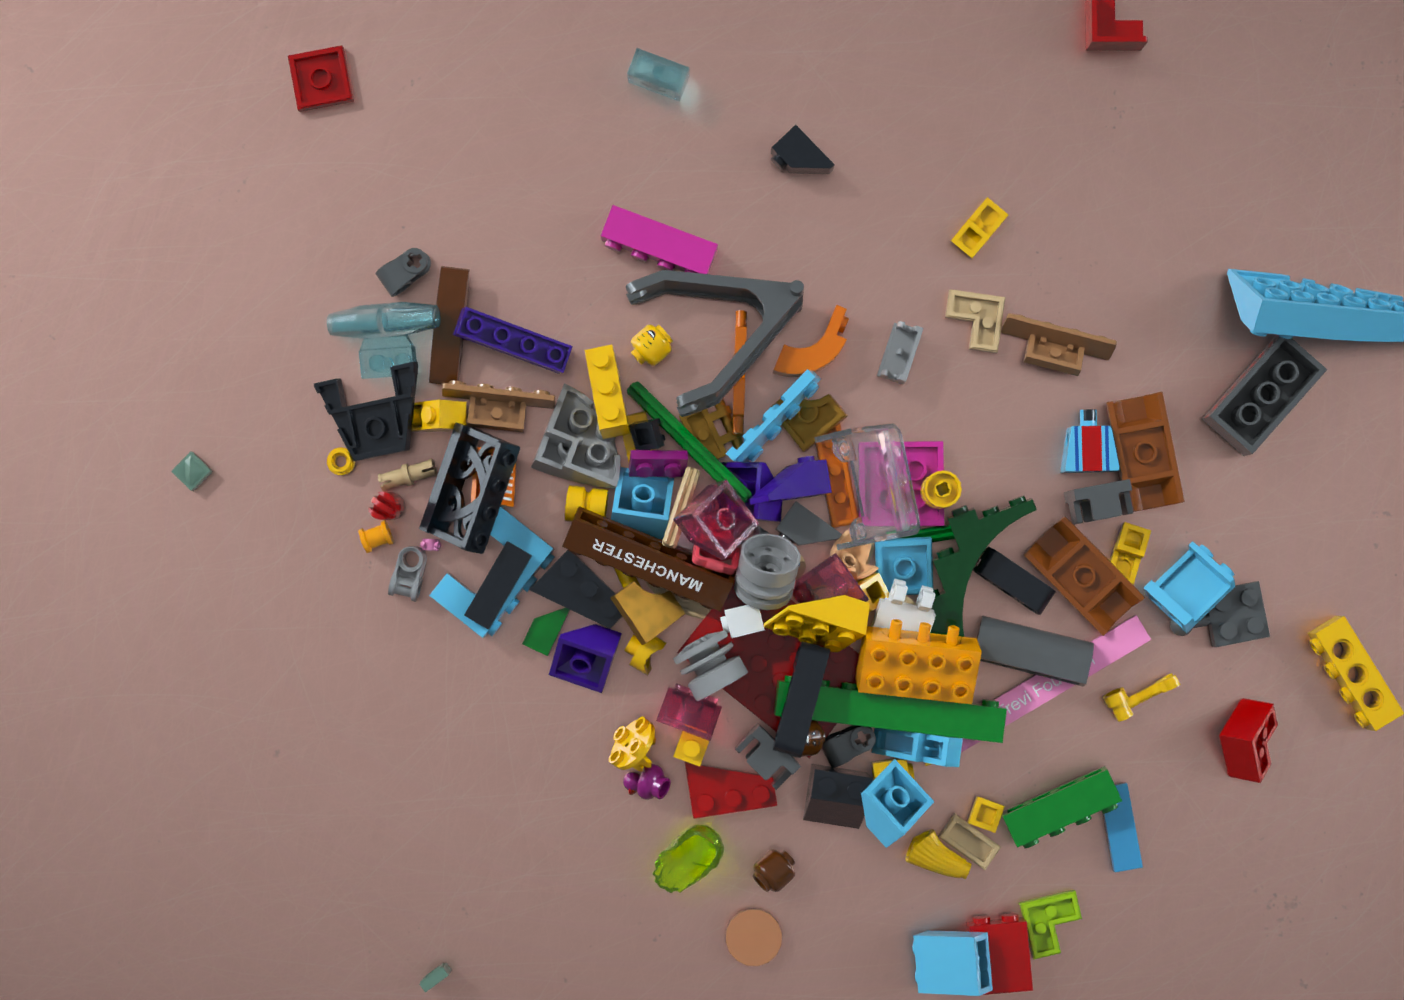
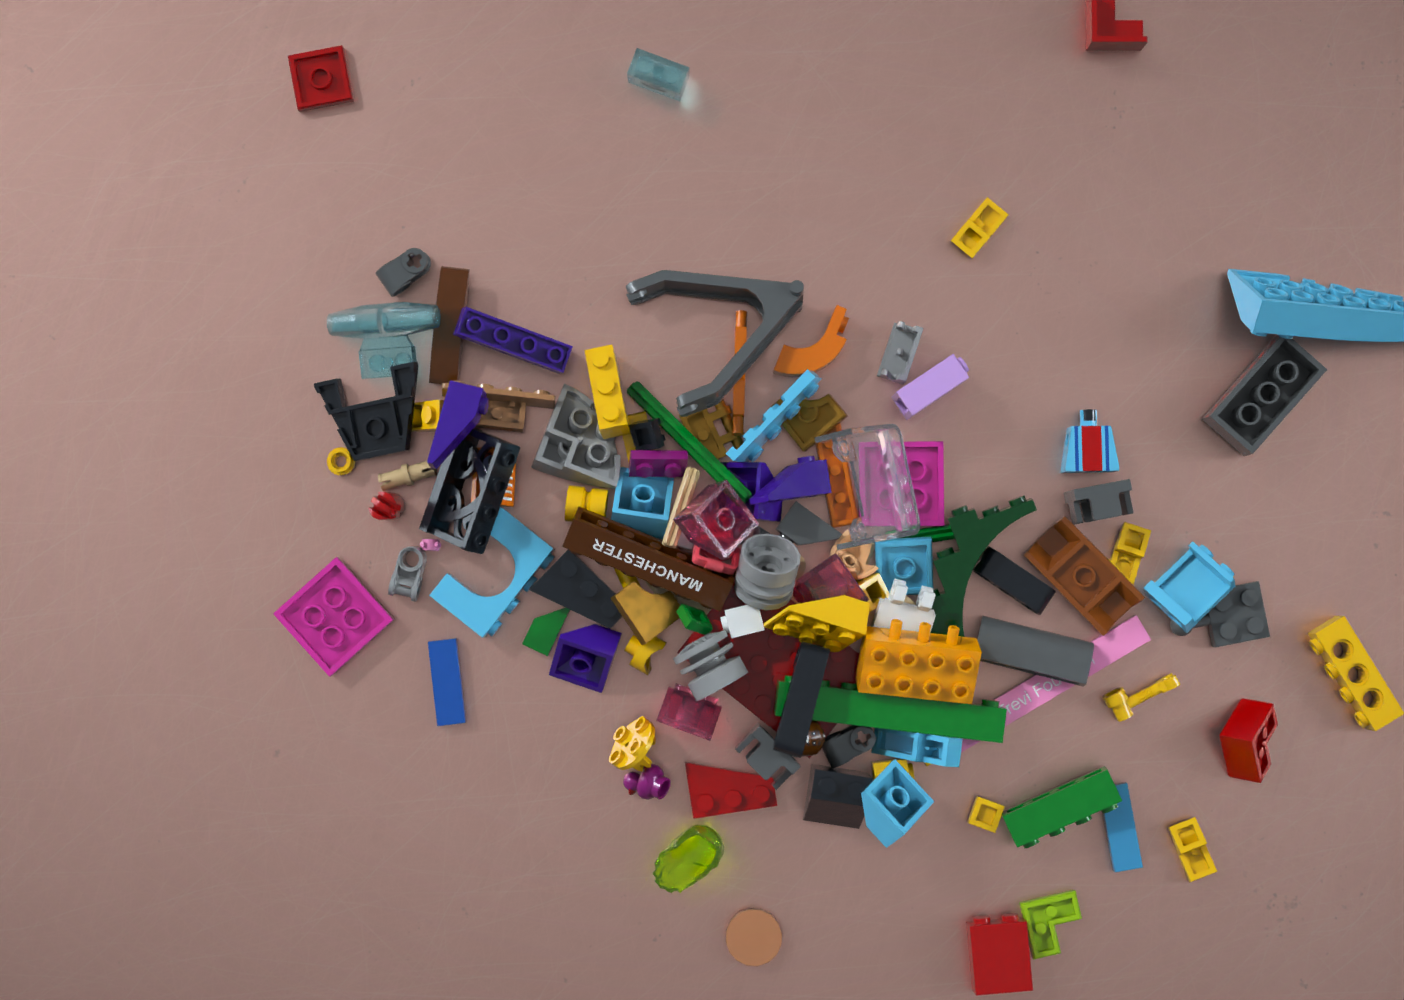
sand green tile [171,451,213,491] -> none
light orange bush [358,520,394,553] -> none
sand green tile [419,963,452,992] -> none
black tile [464,541,533,630] -> none
dark pink brick [601,205,718,274] -> none
yellow head [631,324,673,366] -> none
yellow brick [673,728,710,767] -> none
reddish brown head [753,849,795,892] -> none
black slope [771,125,835,174] -> none
yellow piece [905,829,971,879] -> none
medium azure brick [912,930,993,996] -> none
yellow wheel [920,470,962,509] -> none
tan tile [938,813,1001,870] -> none
tan tile [945,289,1005,353] -> none
medium nougat bracket [1001,313,1117,376] -> none
dark orange piece [1106,392,1185,512] -> none
none -> dark pink plate [273,557,394,677]
none -> dark purple slope [427,380,489,469]
none -> blue tile [428,638,466,726]
none -> green tile [676,604,713,635]
none -> lavender brick [891,354,969,420]
none -> yellow slope [1169,817,1217,883]

